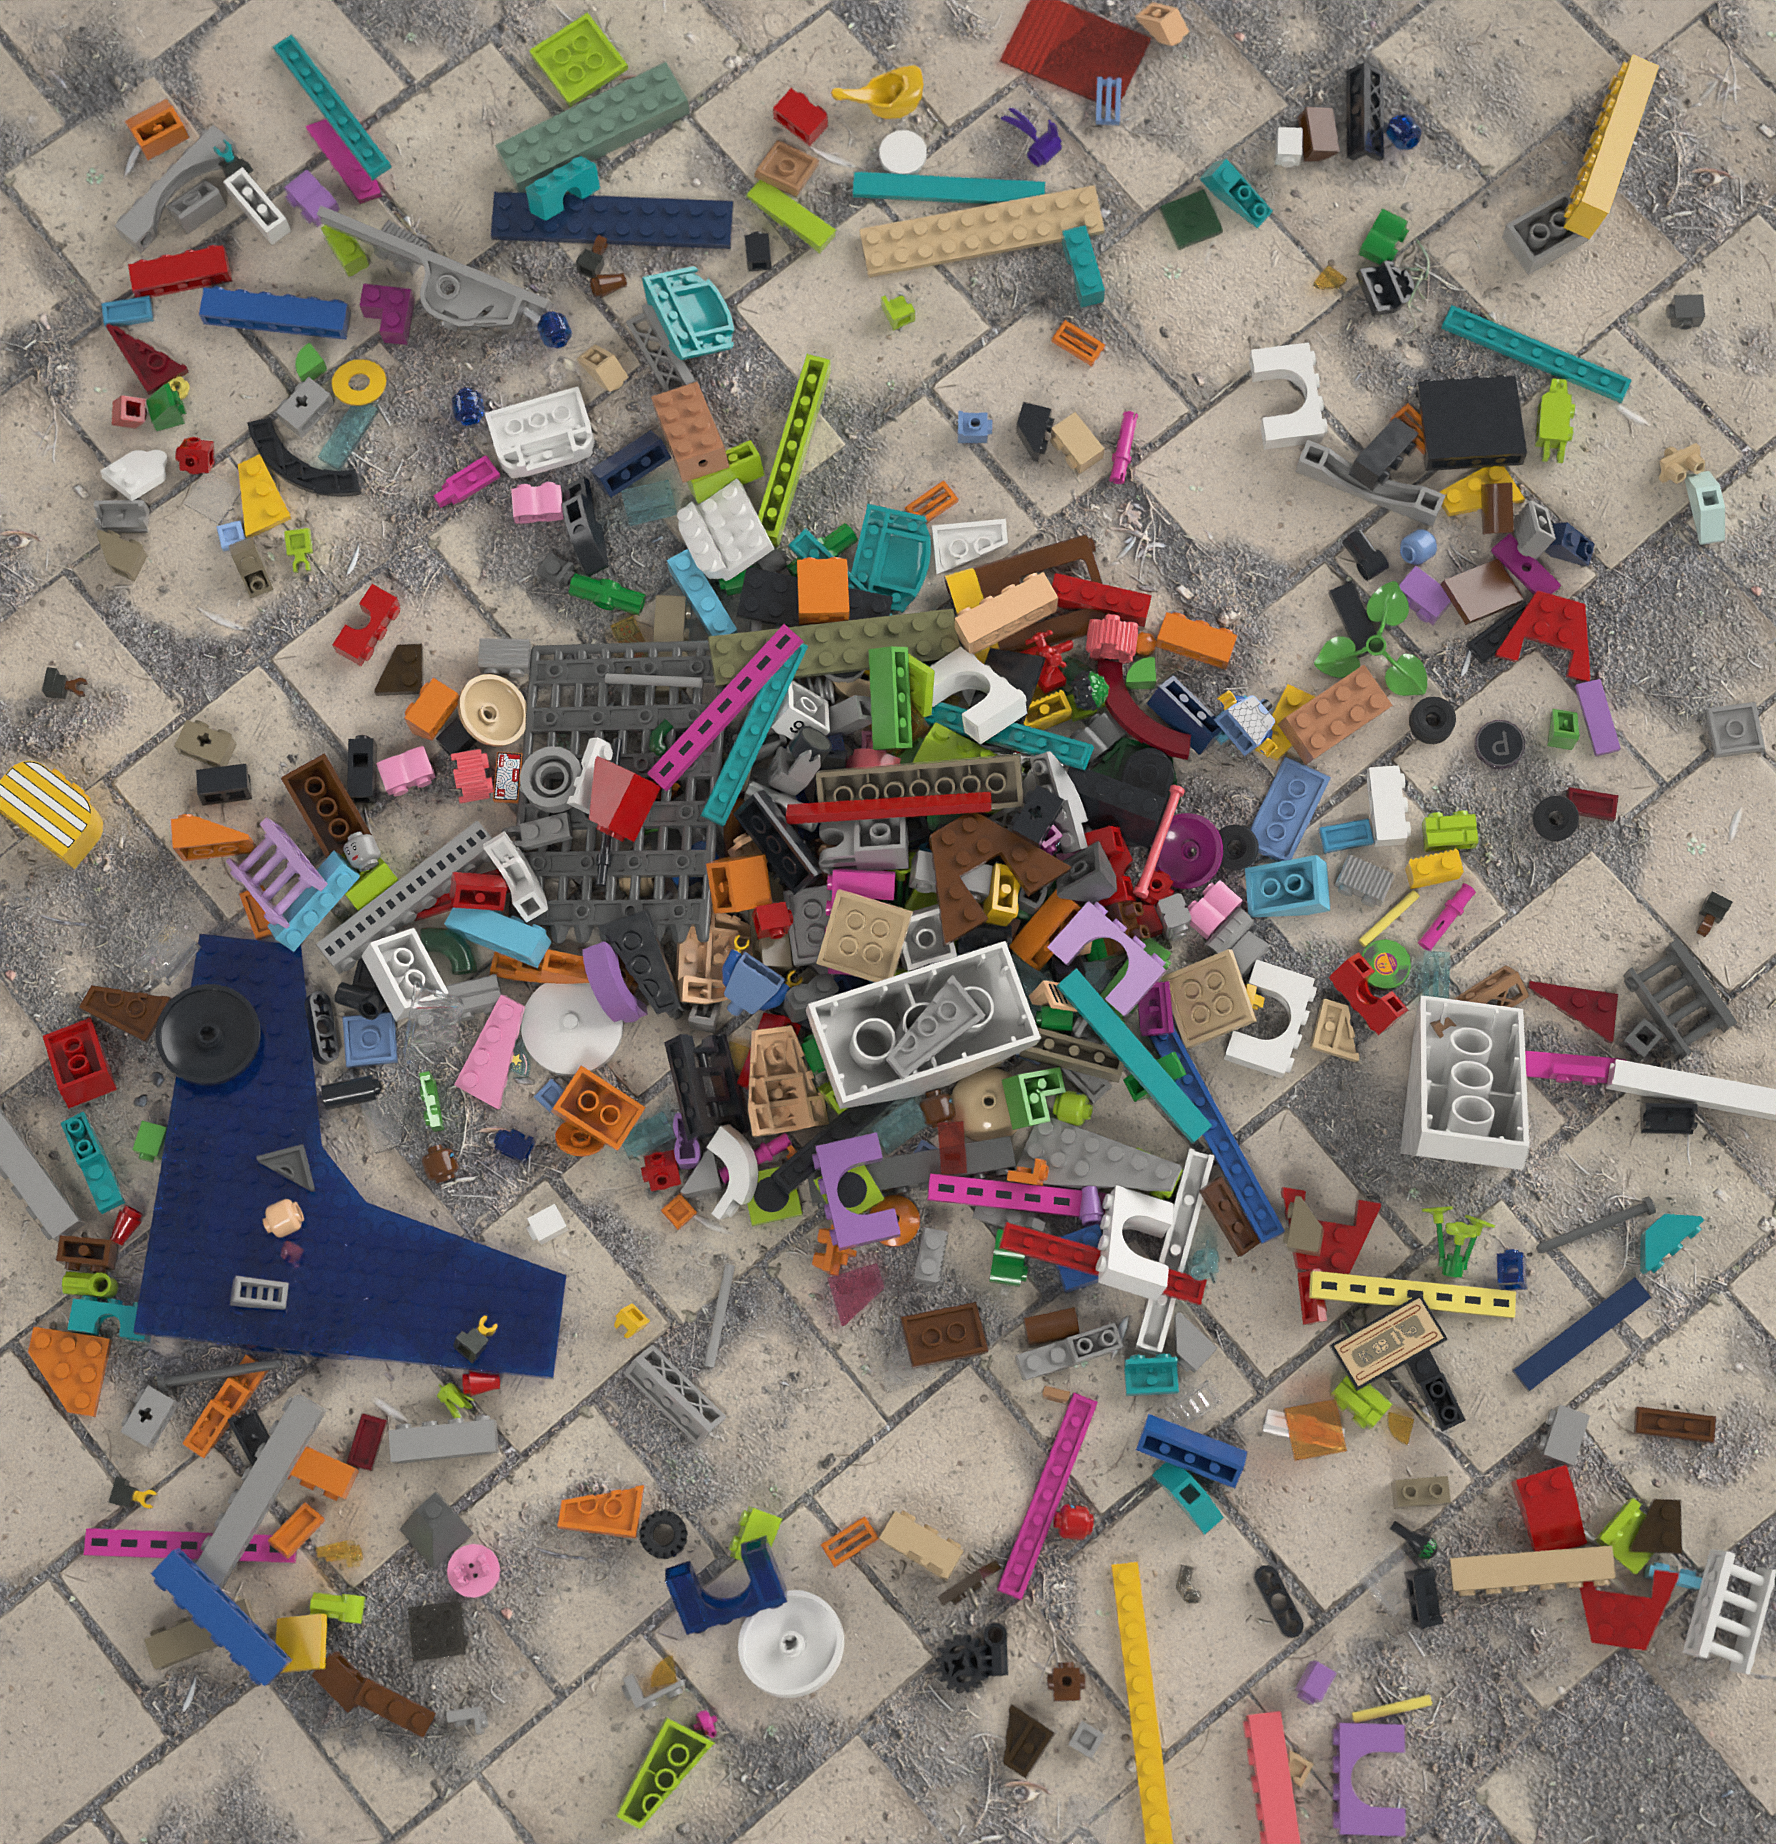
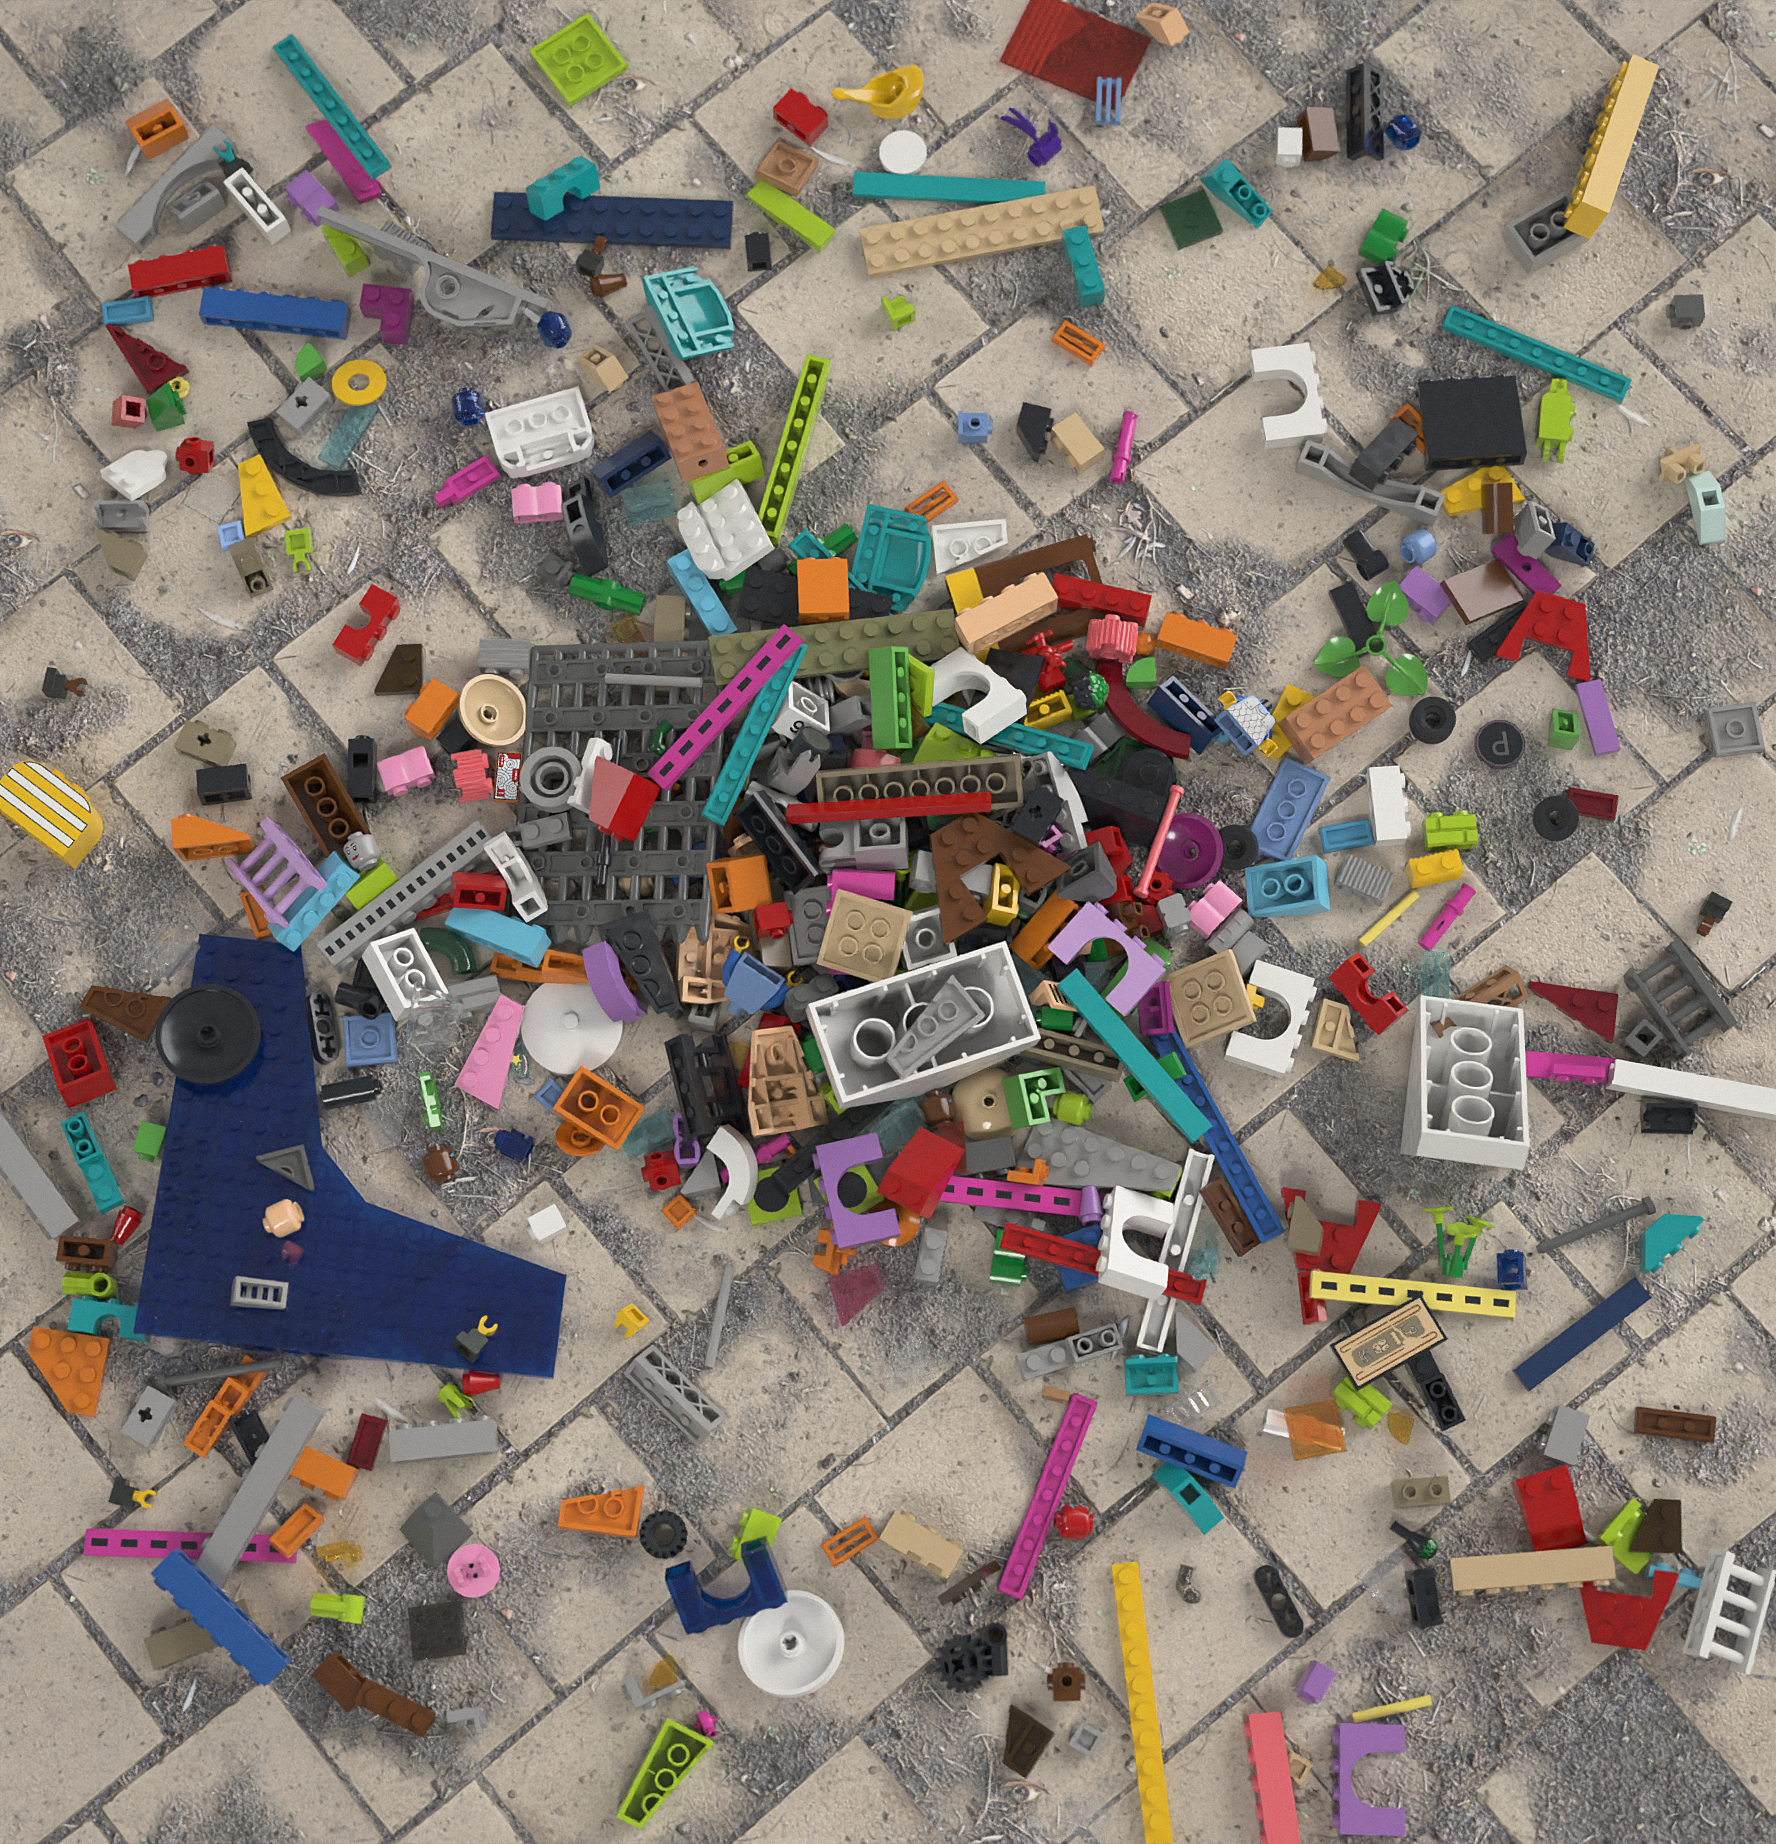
yellow tile [276,1614,327,1673] -> none
sand green brick [495,62,690,193] -> none
reddish brown tile [900,1302,989,1369] -> none
bright green tile [1362,939,1411,991] -> none
none -> red slope [876,1127,965,1219]

